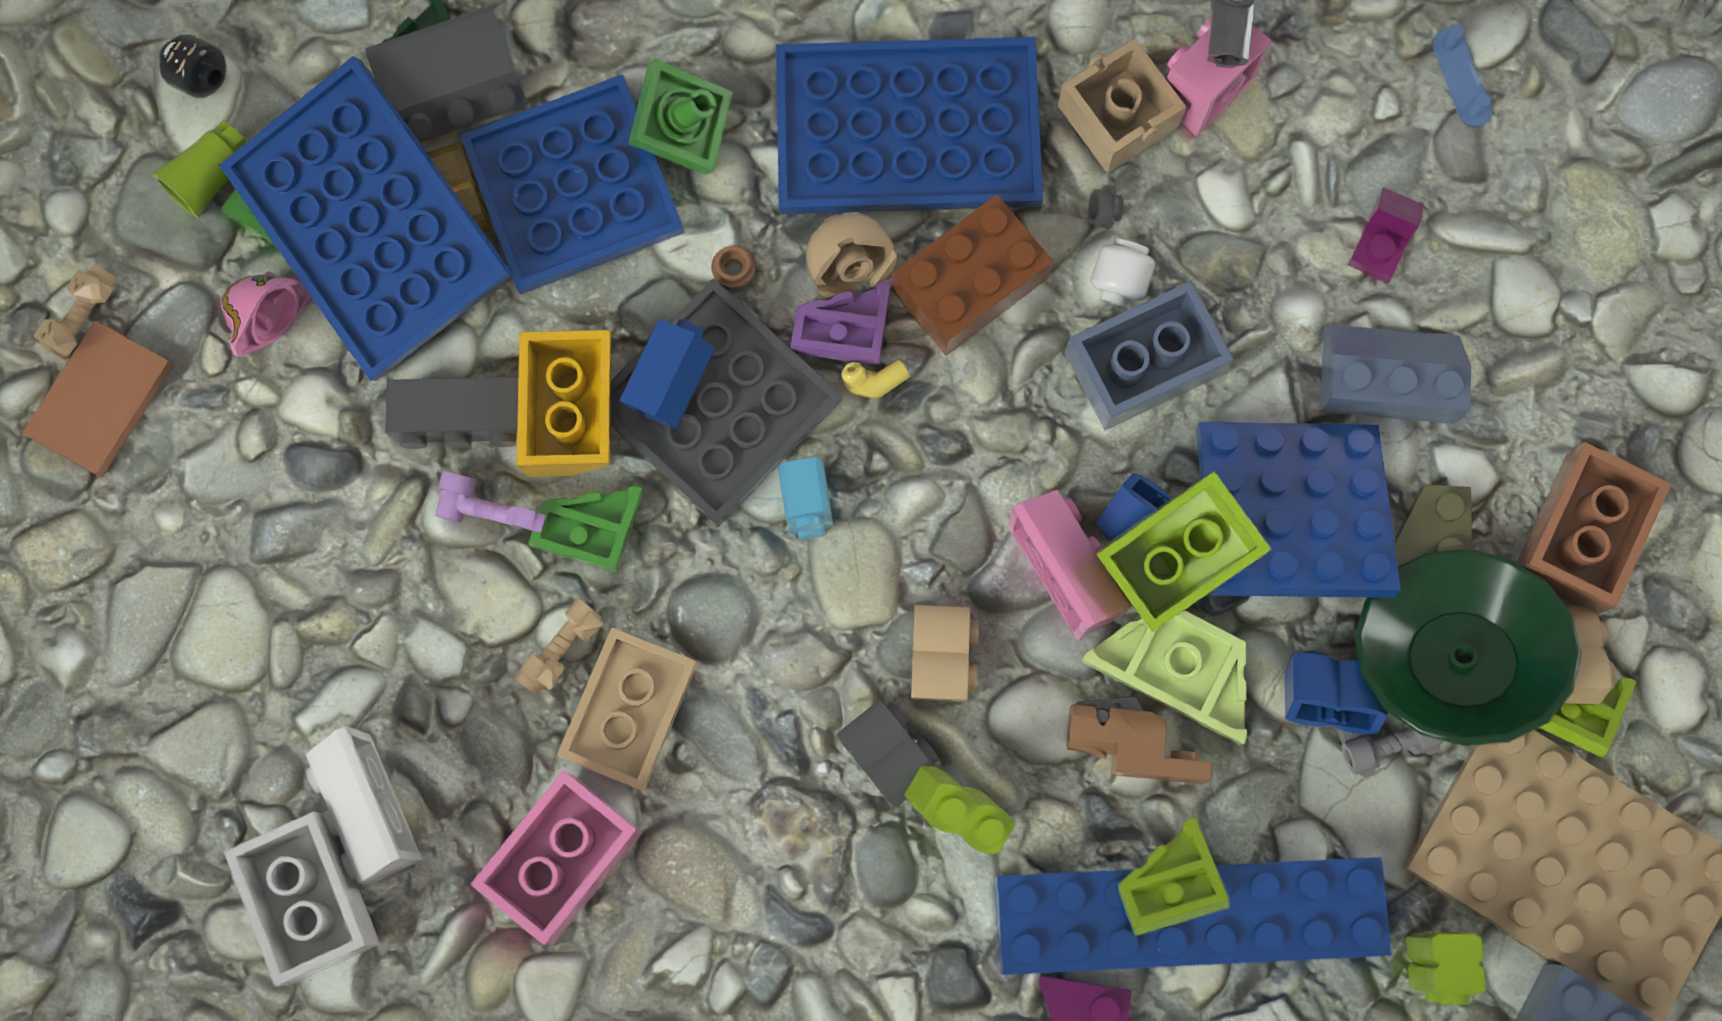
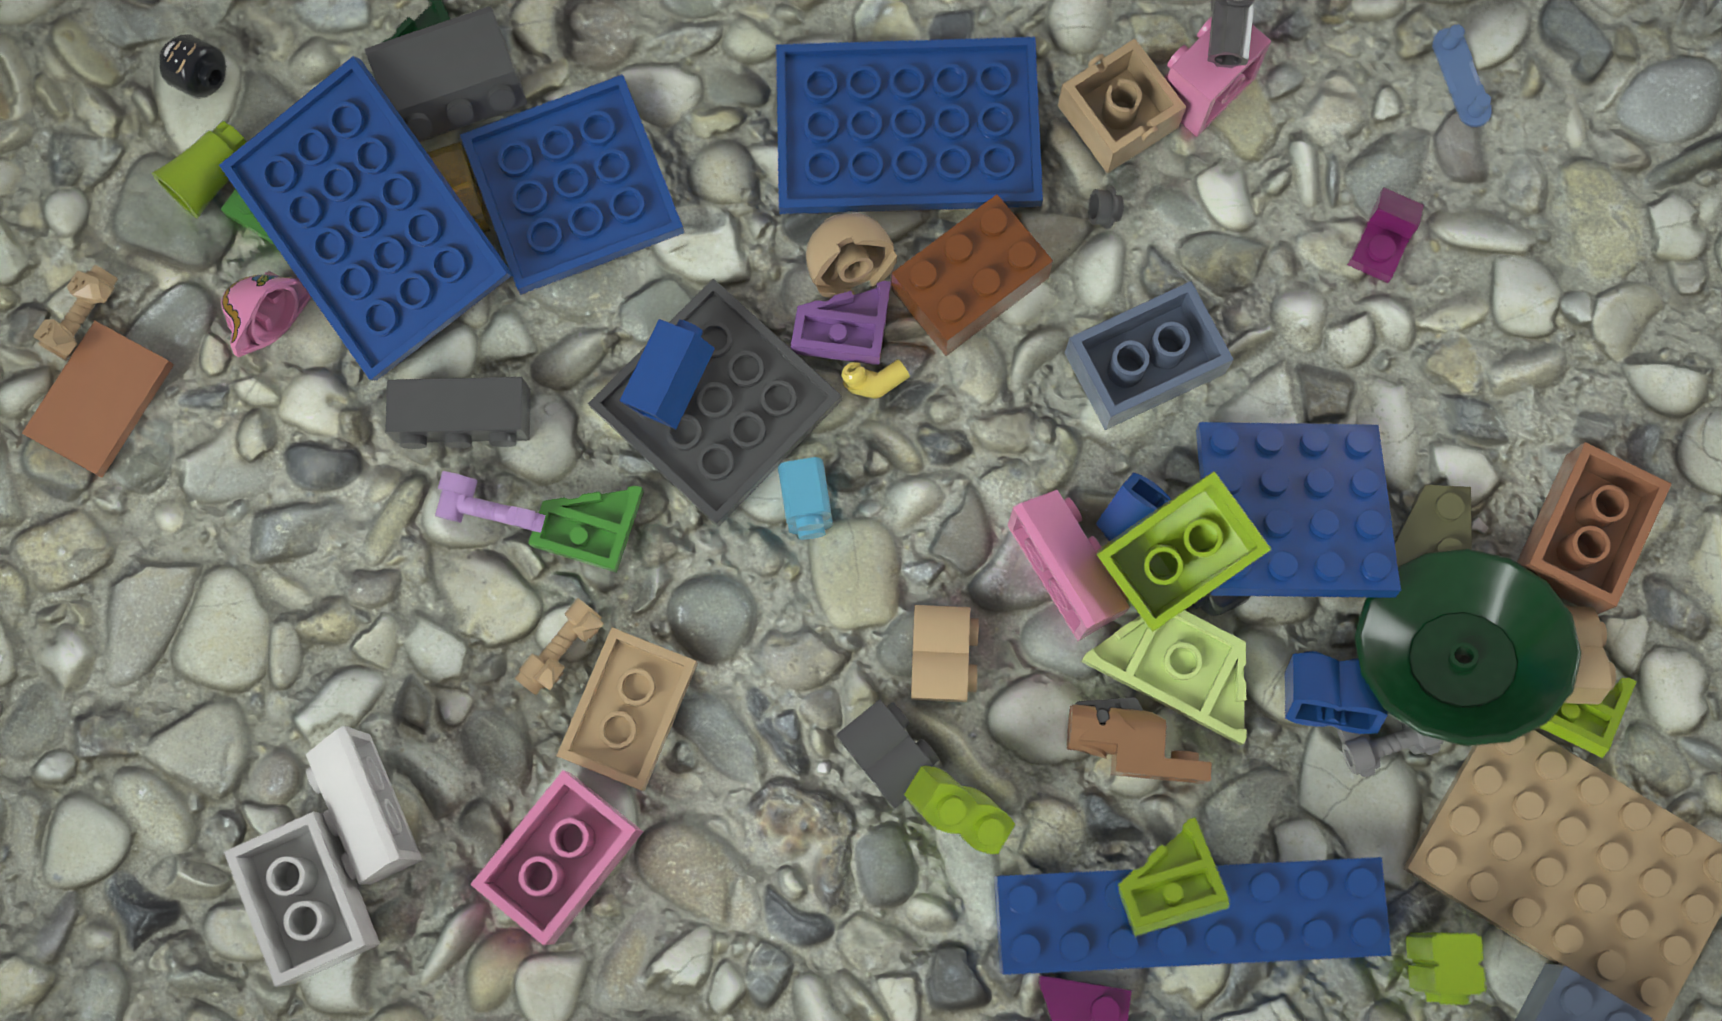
yellow slope [517,330,611,477] -> none
bright green plate [628,59,732,175] -> none
medium nougat plate [711,245,756,290] -> none
white head [1091,238,1155,308] -> none
sand blue slope [1319,324,1471,424] -> none

